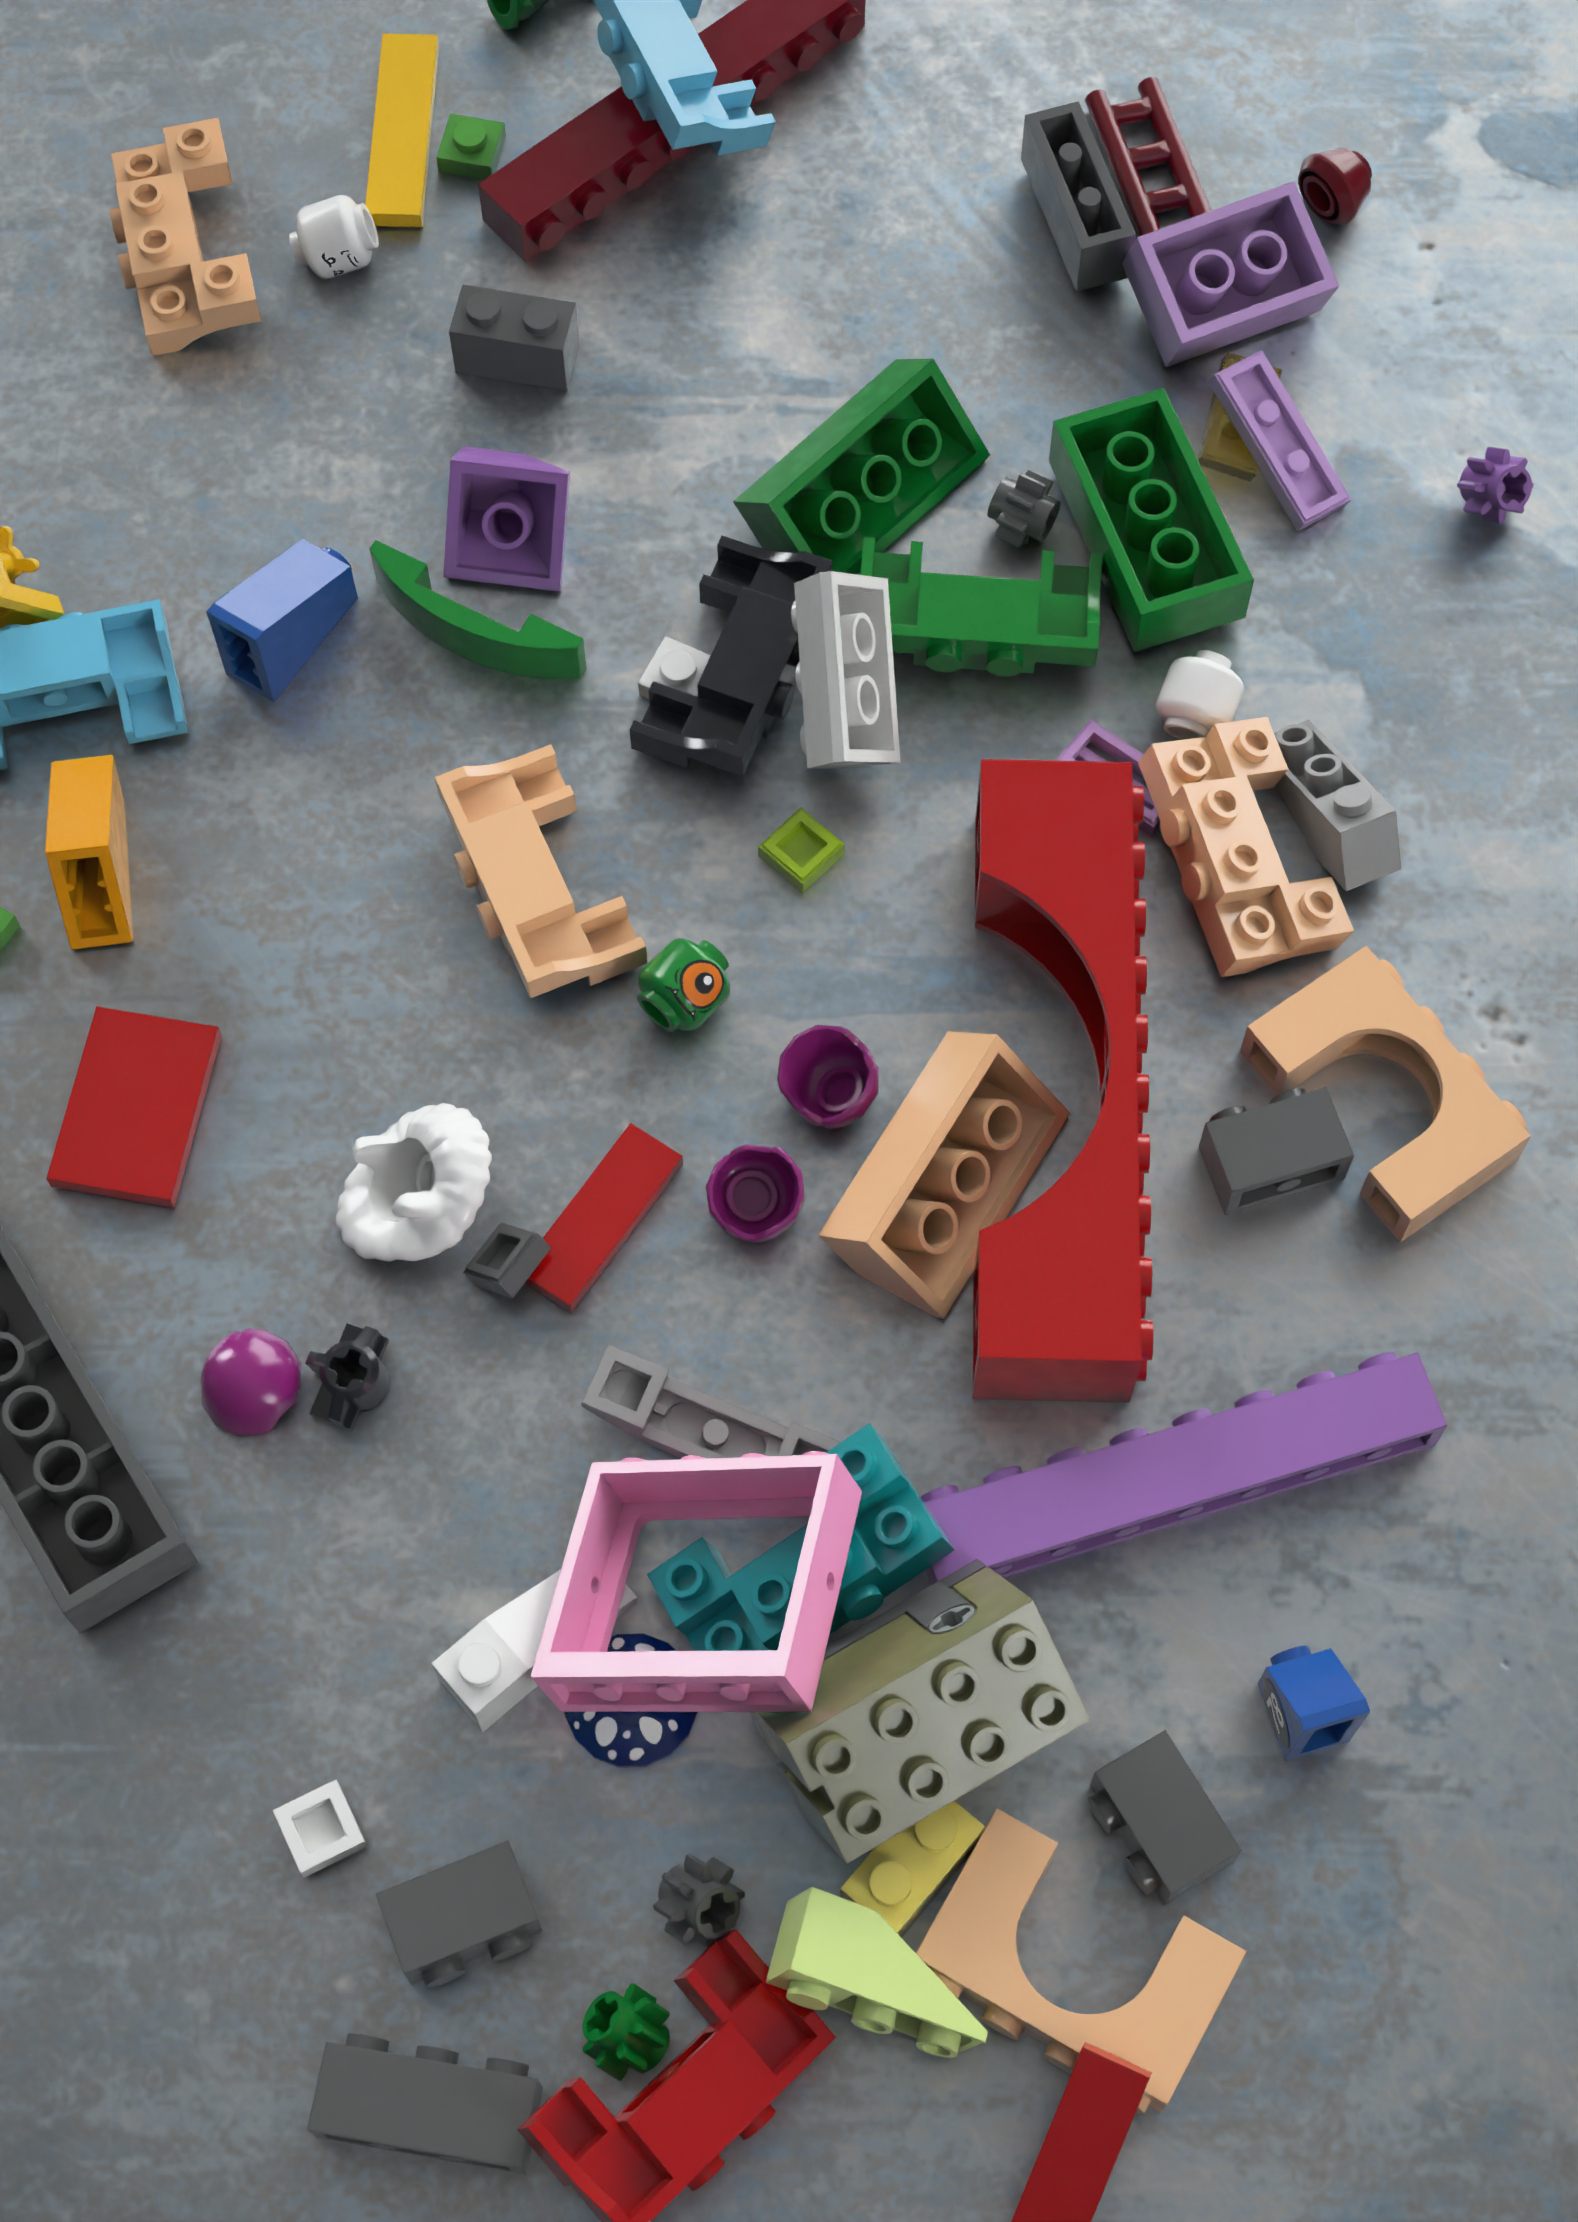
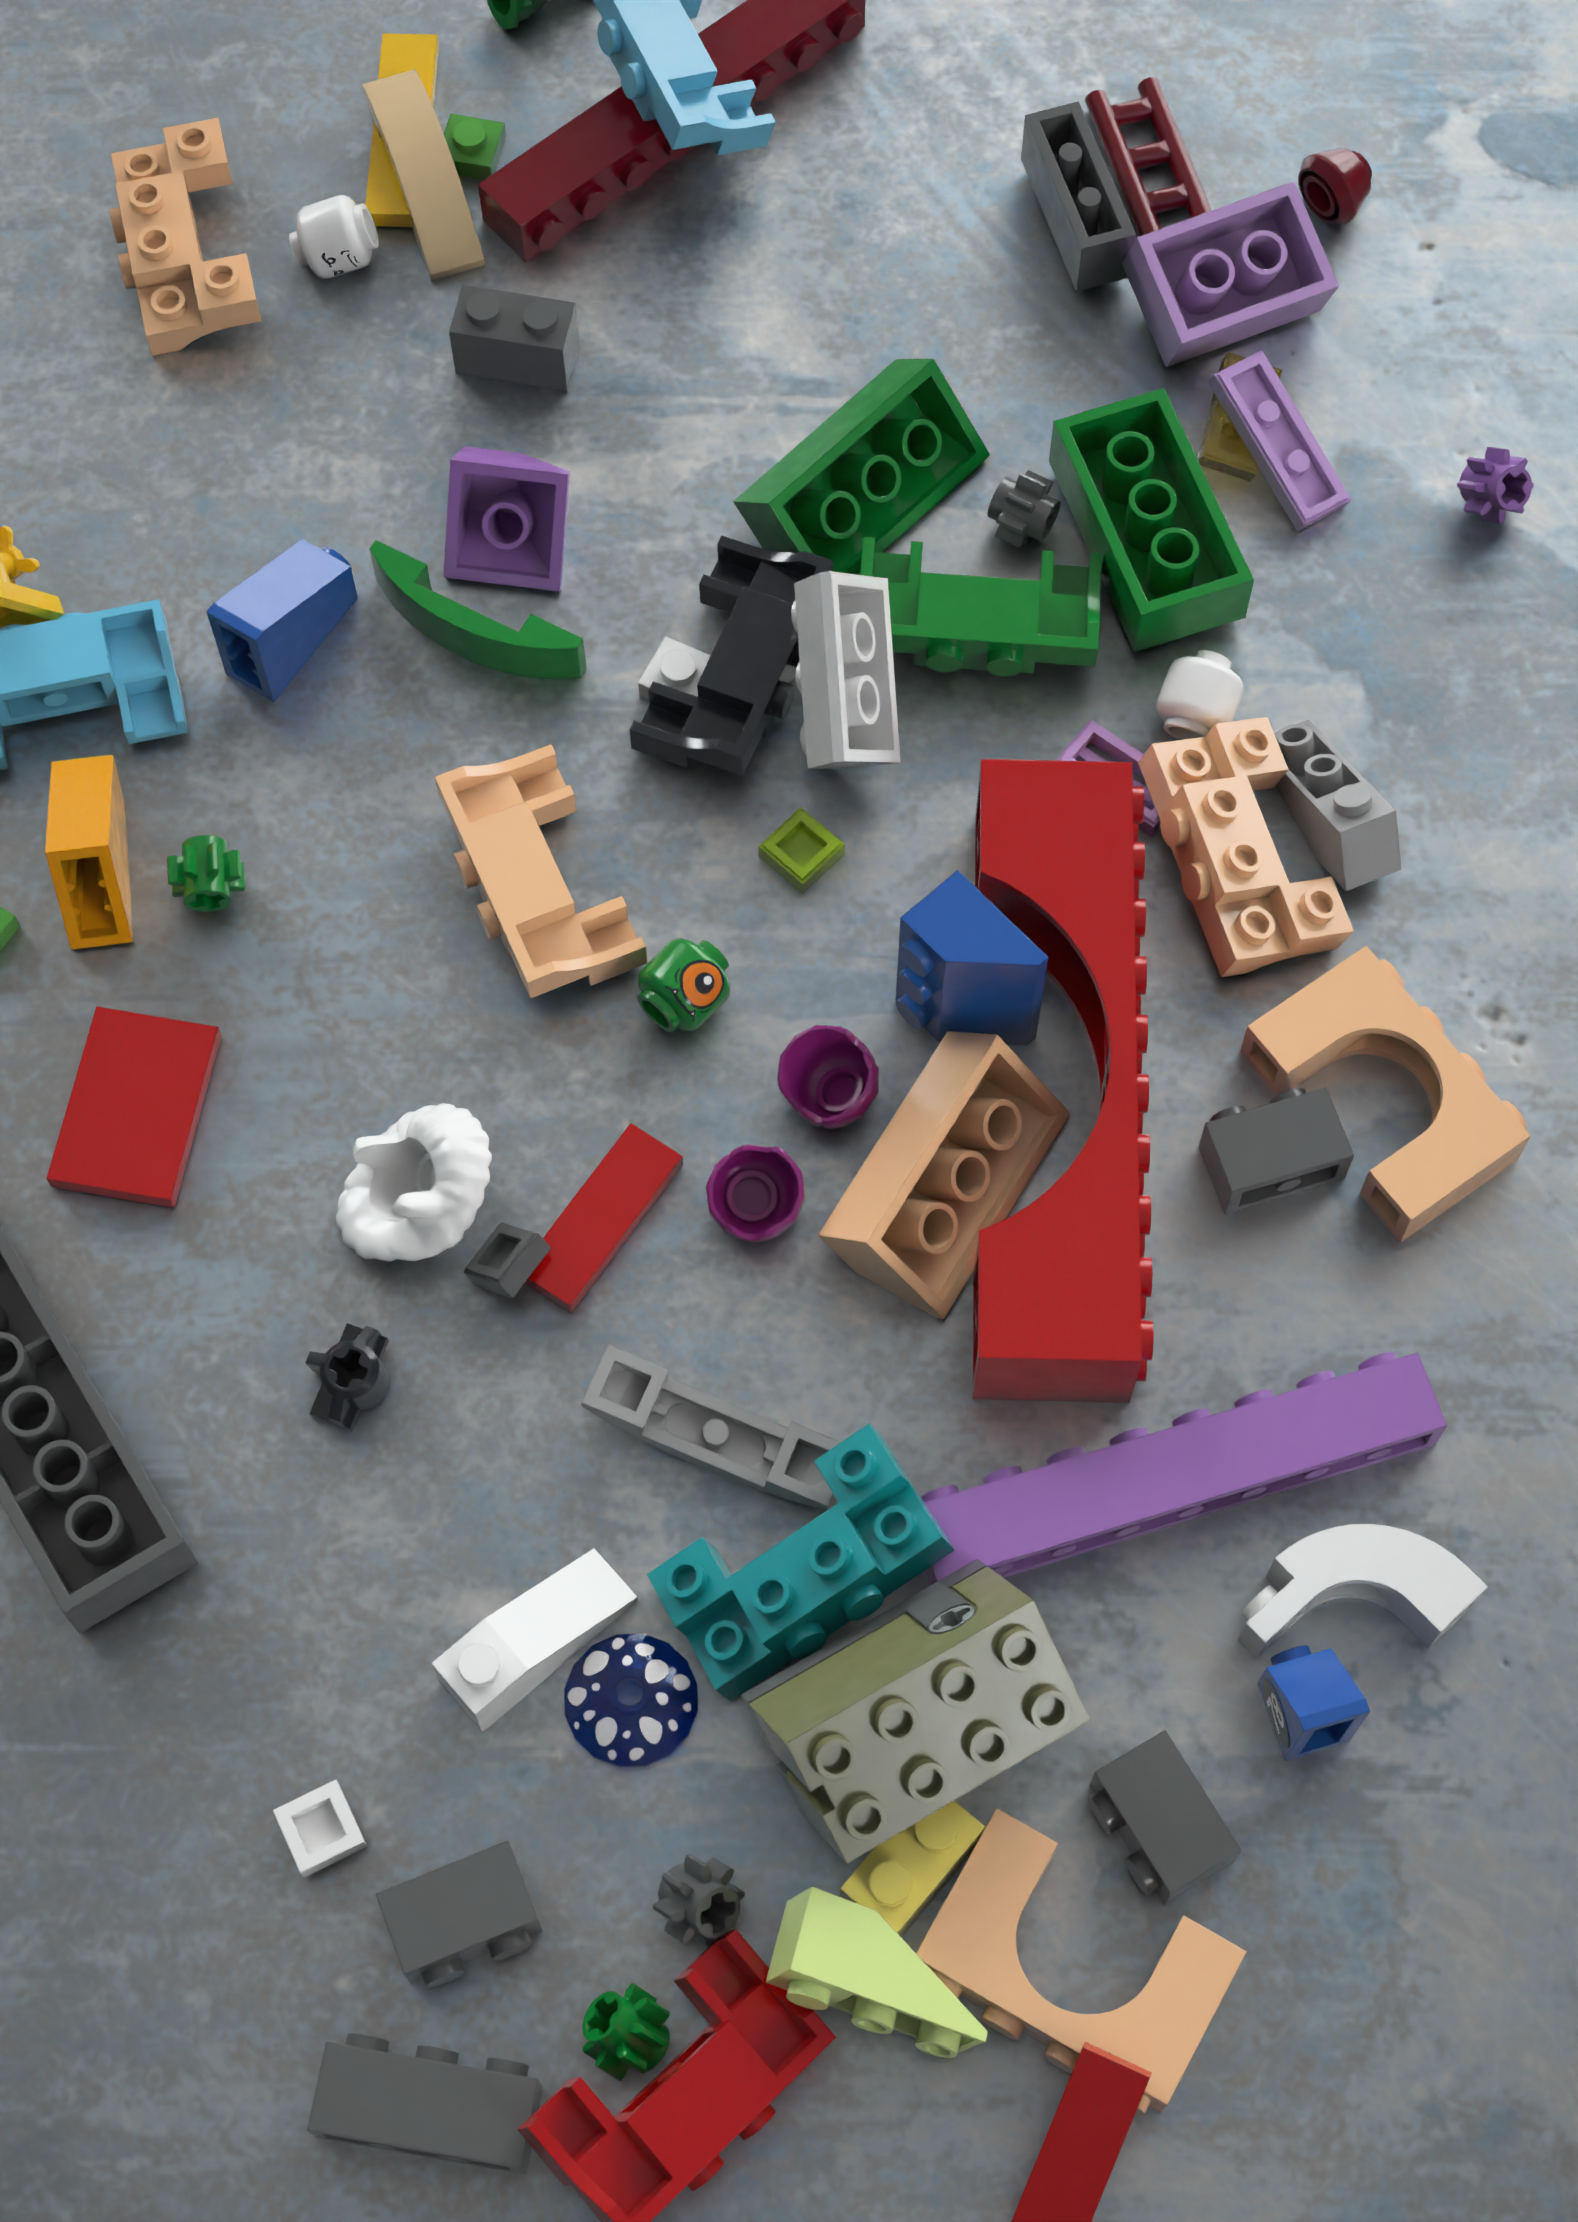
magenta hair [200,1328,301,1436] -> none
bright pink piece [531,1451,862,1712] -> none
none -> green gear [167,835,245,912]
none -> tan slope [362,69,485,281]
none -> blue slope [895,870,1048,1046]
none -> white arch [1238,1524,1488,1659]

